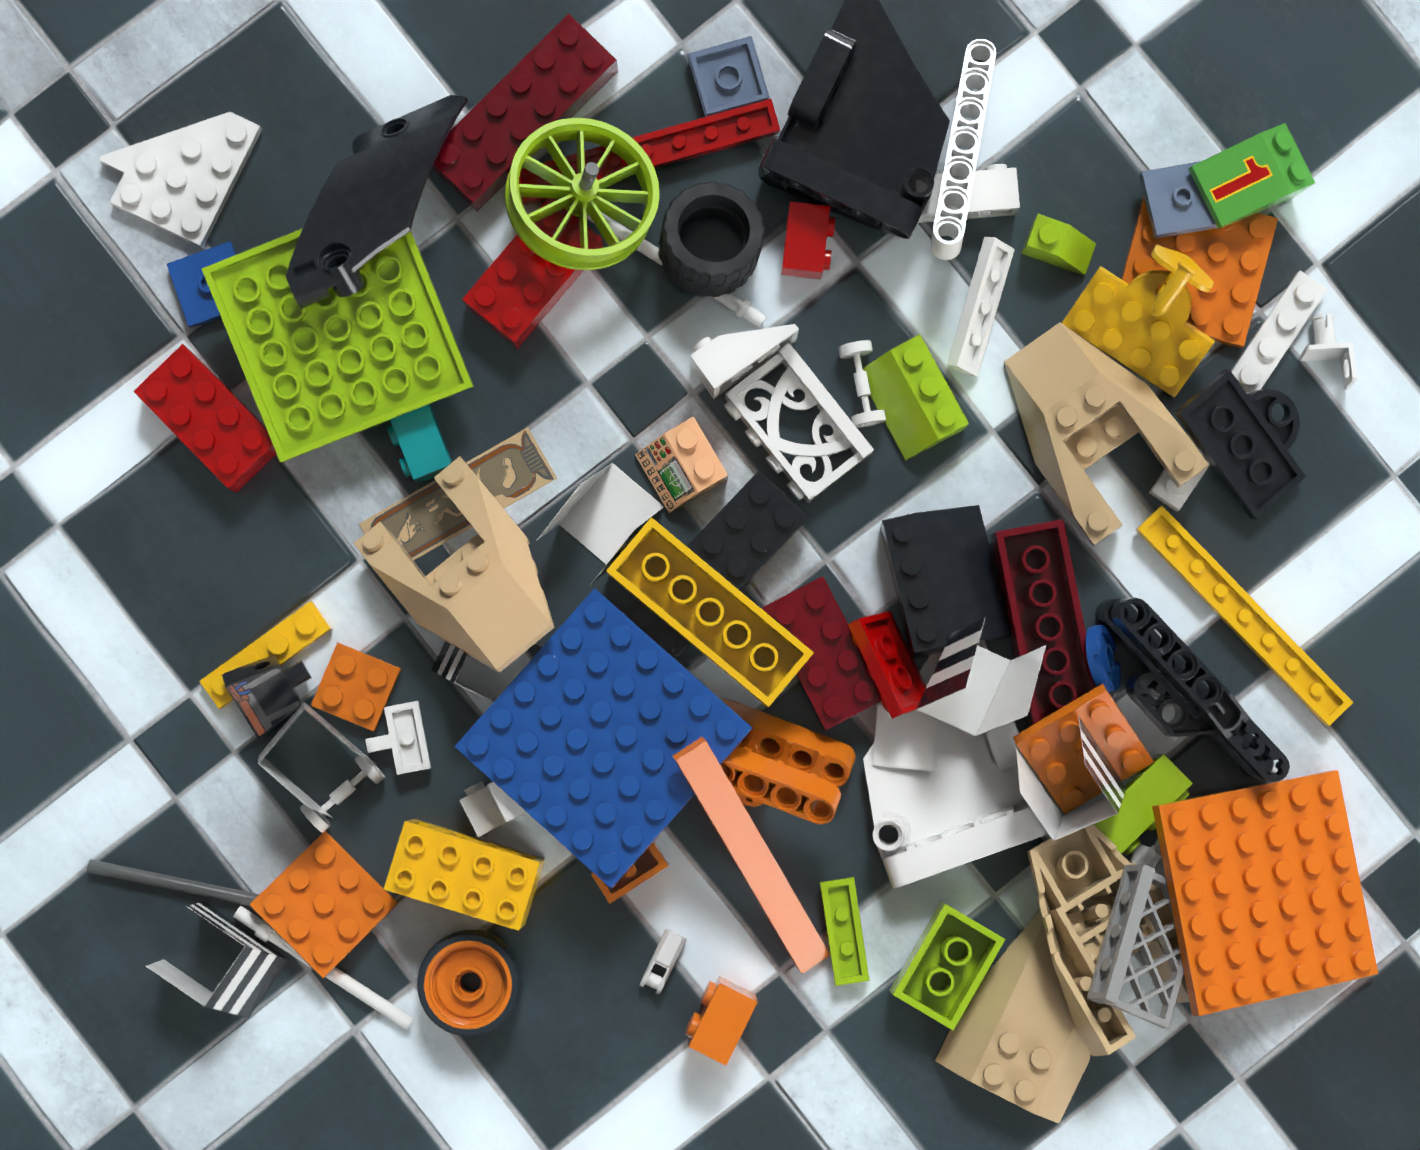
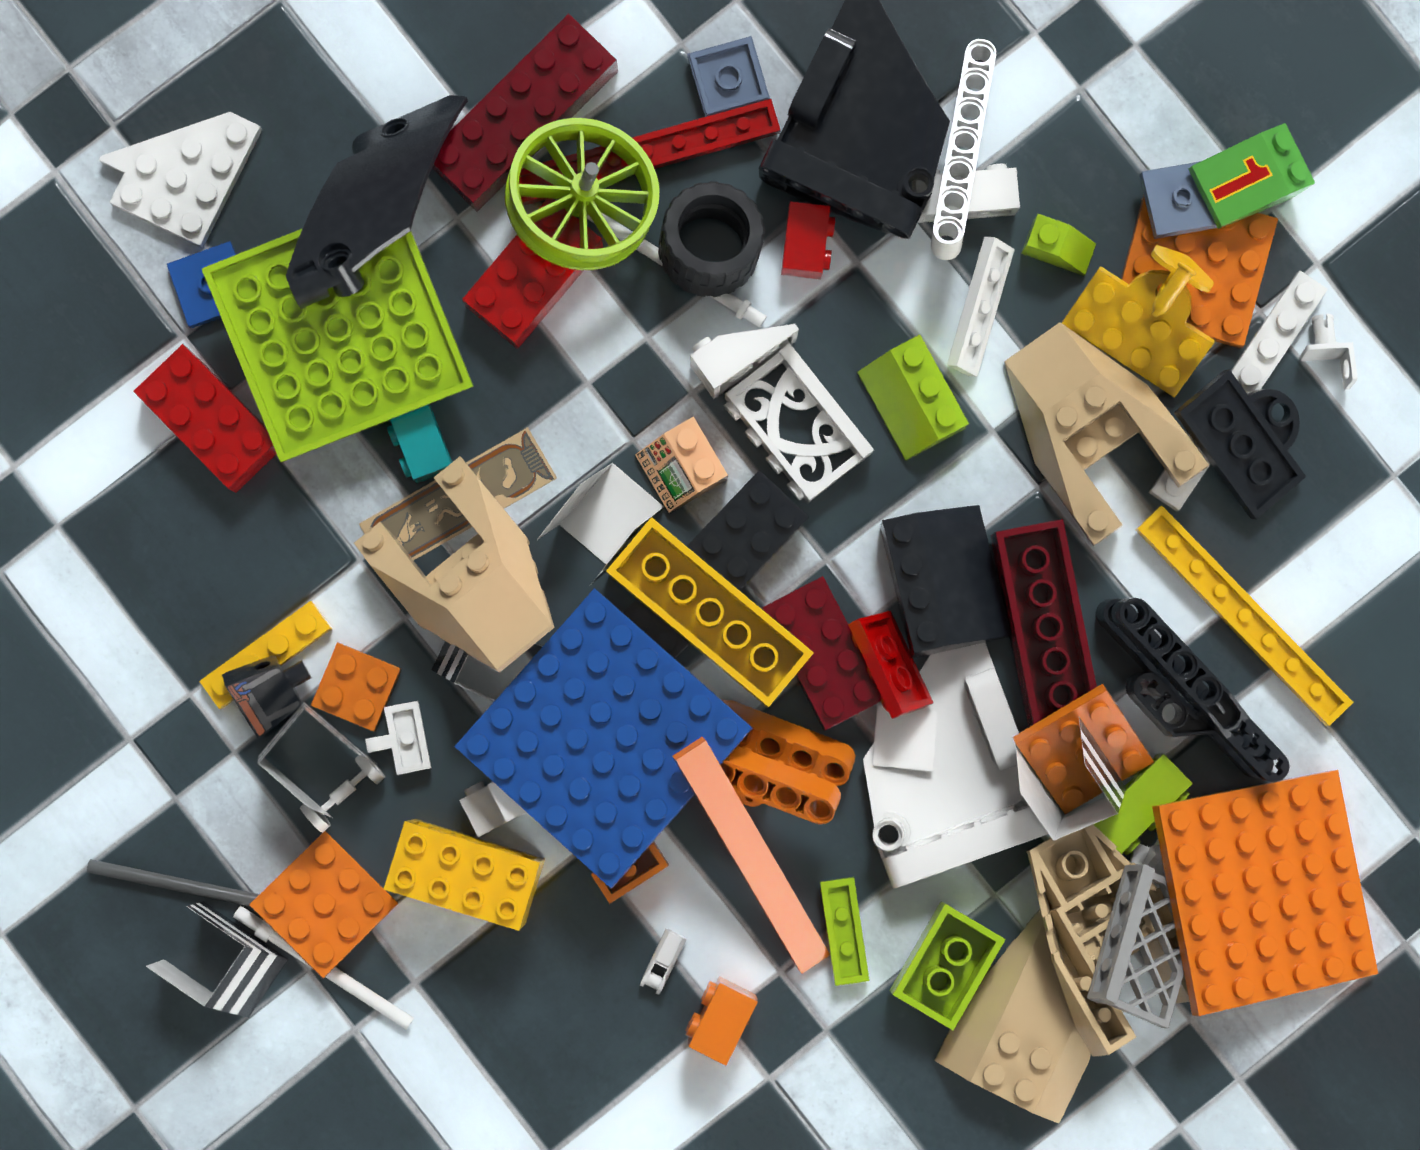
orange wheel [417,930,523,1036] -> none
white wheel [838,340,886,428] -> none
white sticker [916,617,1046,736] -> none
blue tile [1086,625,1121,693] -> none

